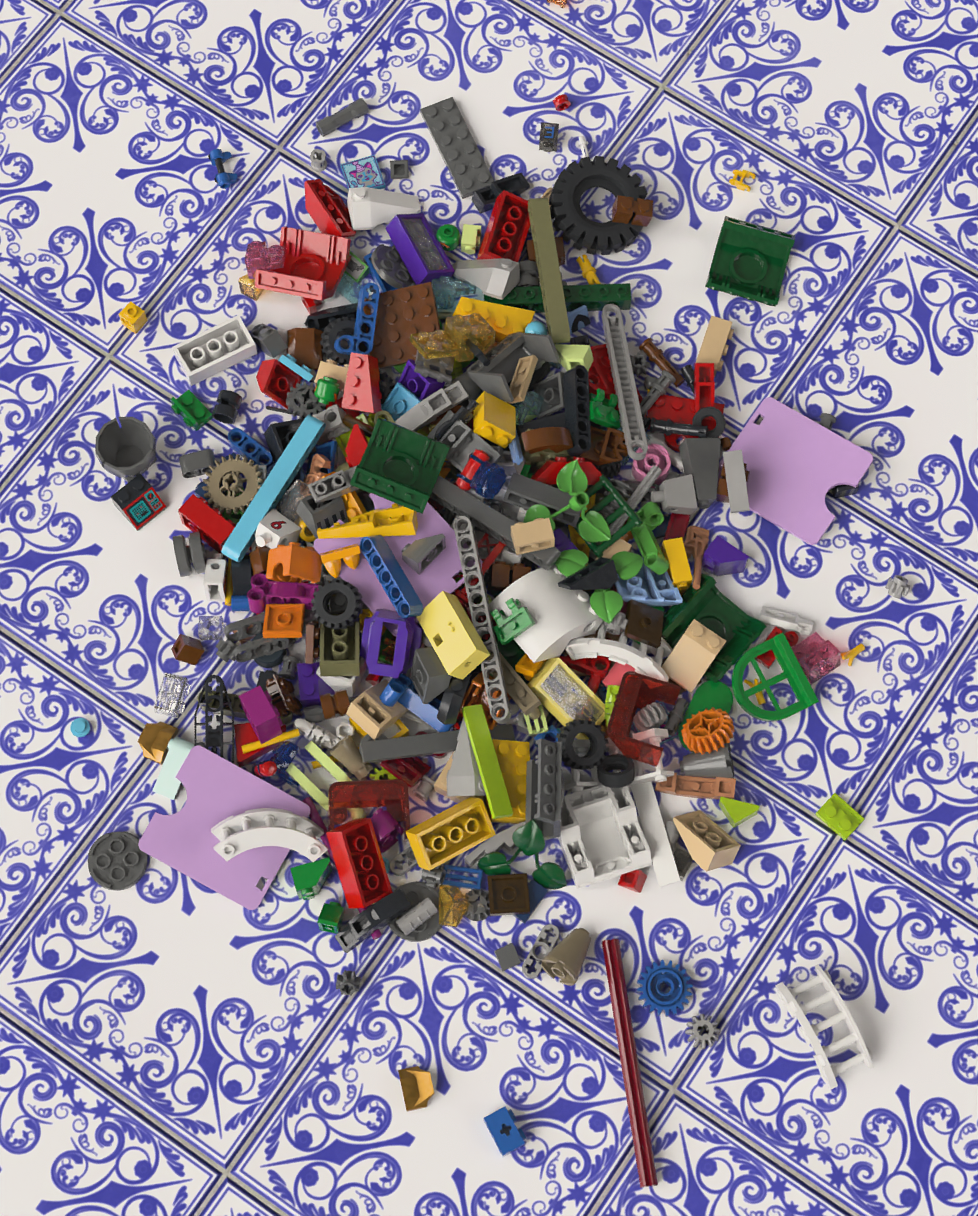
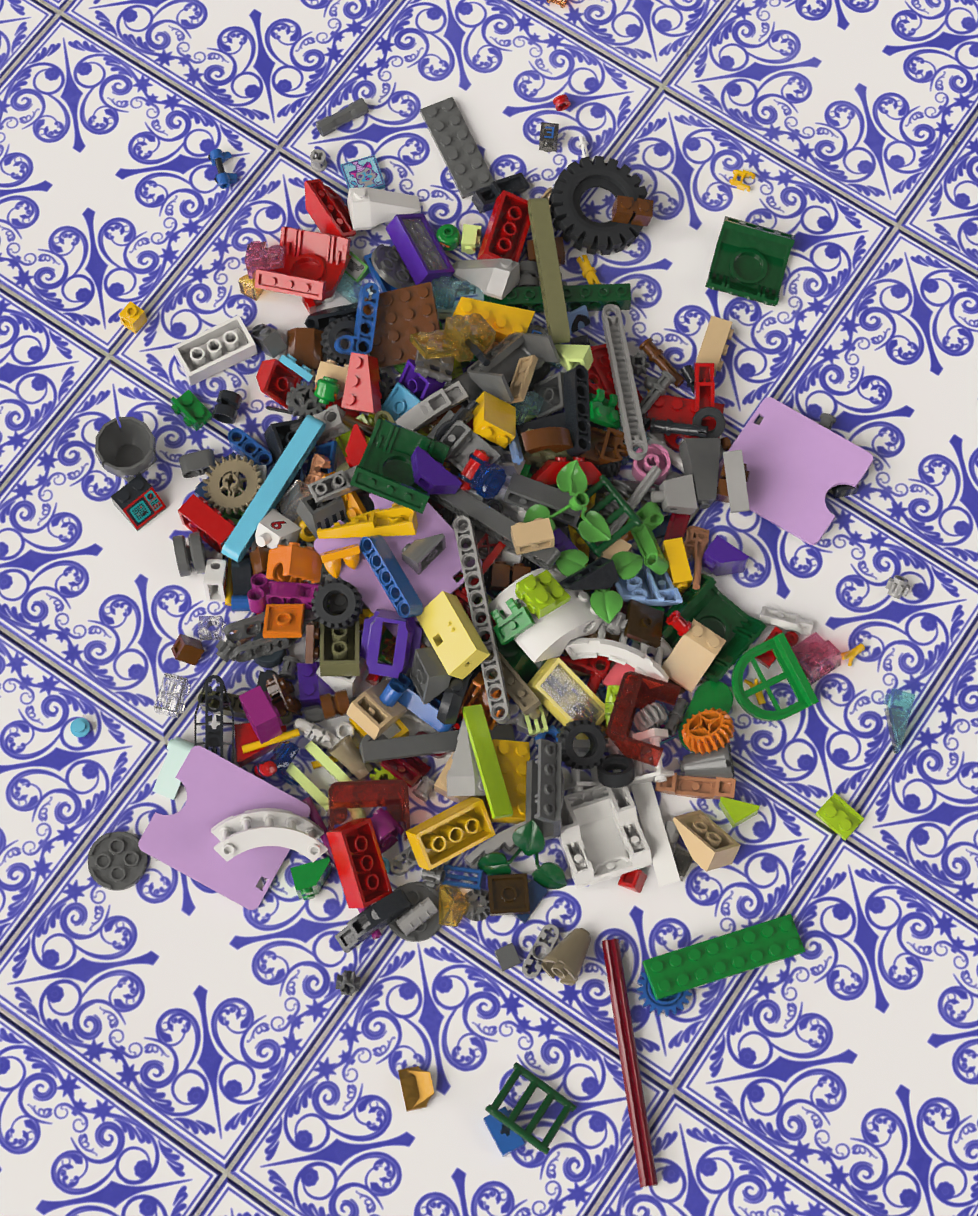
pearl gold slope [137,721,179,765] -> none
green slope [317,902,345,934] -> none
dark grey slope [390,160,409,179] -> none
light orange tile [515,653,547,681] -> none
medium azure piece [525,321,548,335] -> none
light grey gear [685,1014,720,1049] -> none
white fence [775,964,874,1089] -> none
none -> dark purple slope [411,446,462,494]
none -> dark green bar [485,1062,577,1155]
none -> lime plate [515,570,571,619]
none -> green plate [642,914,805,1001]
none -> red bush [666,610,692,636]
none -> clear light blue slope [883,688,915,754]

